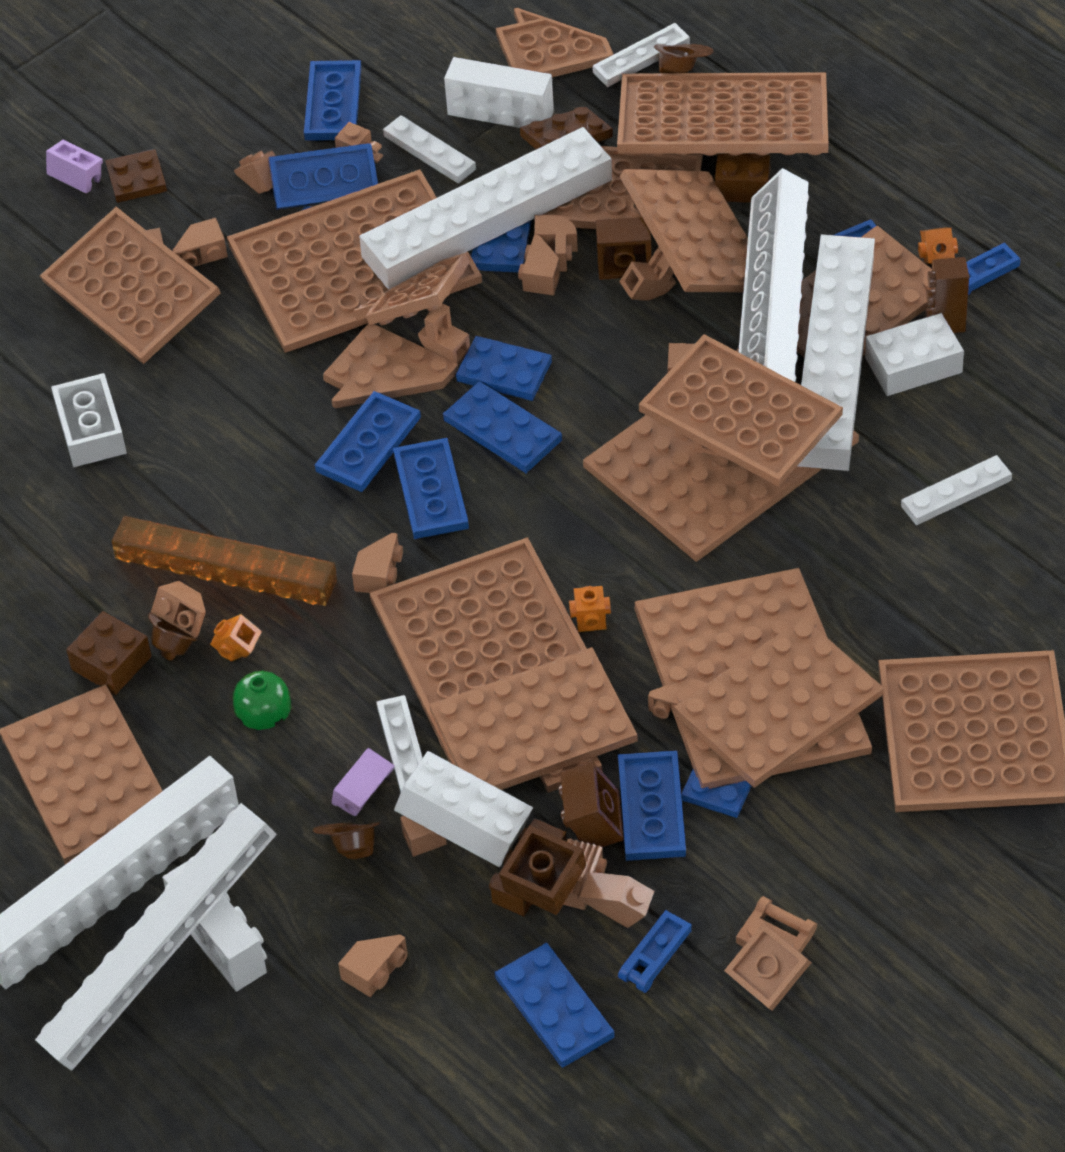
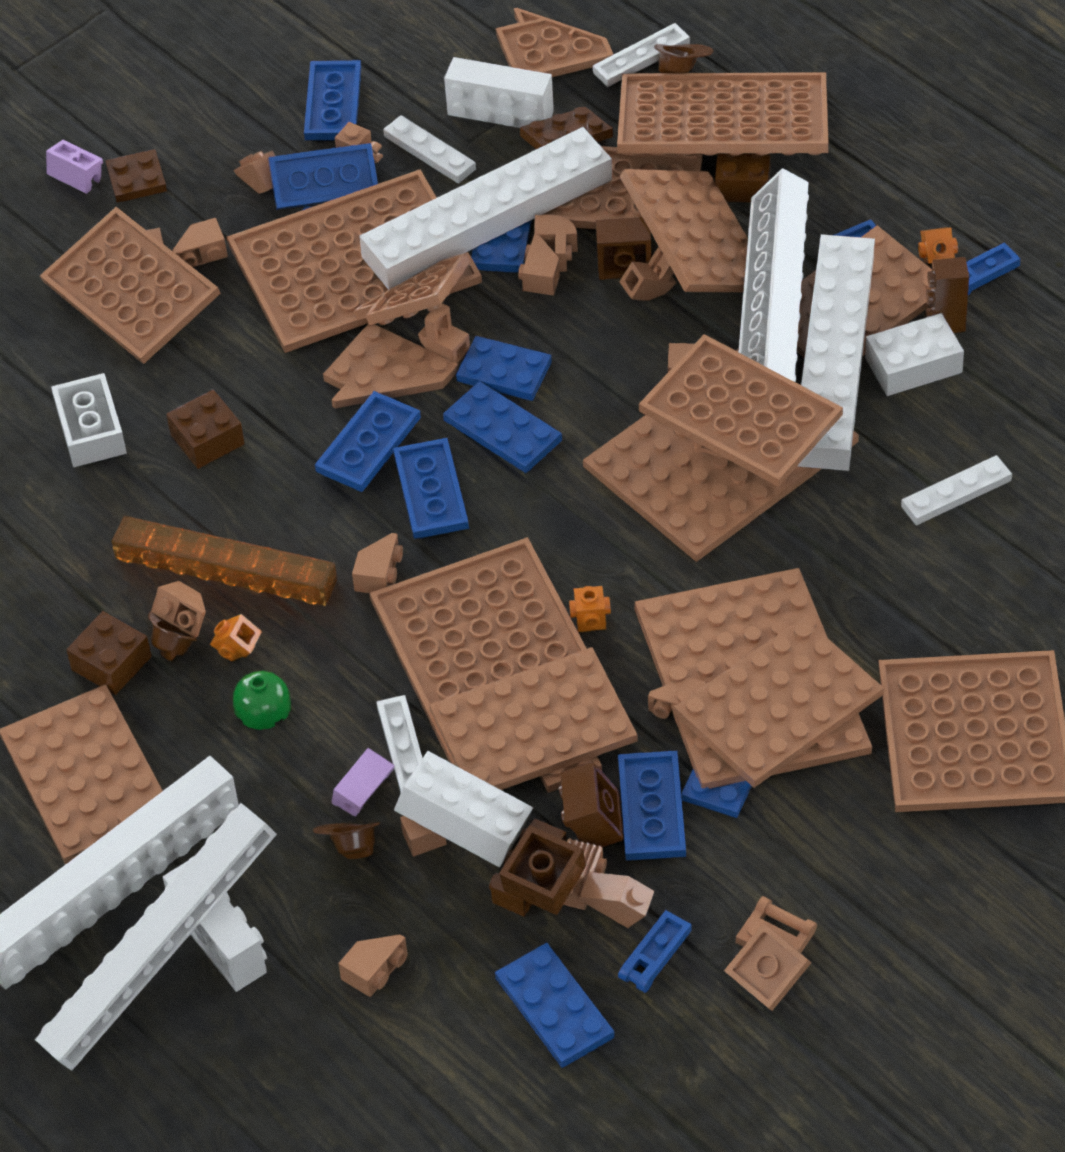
none -> reddish brown brick [166,389,245,469]

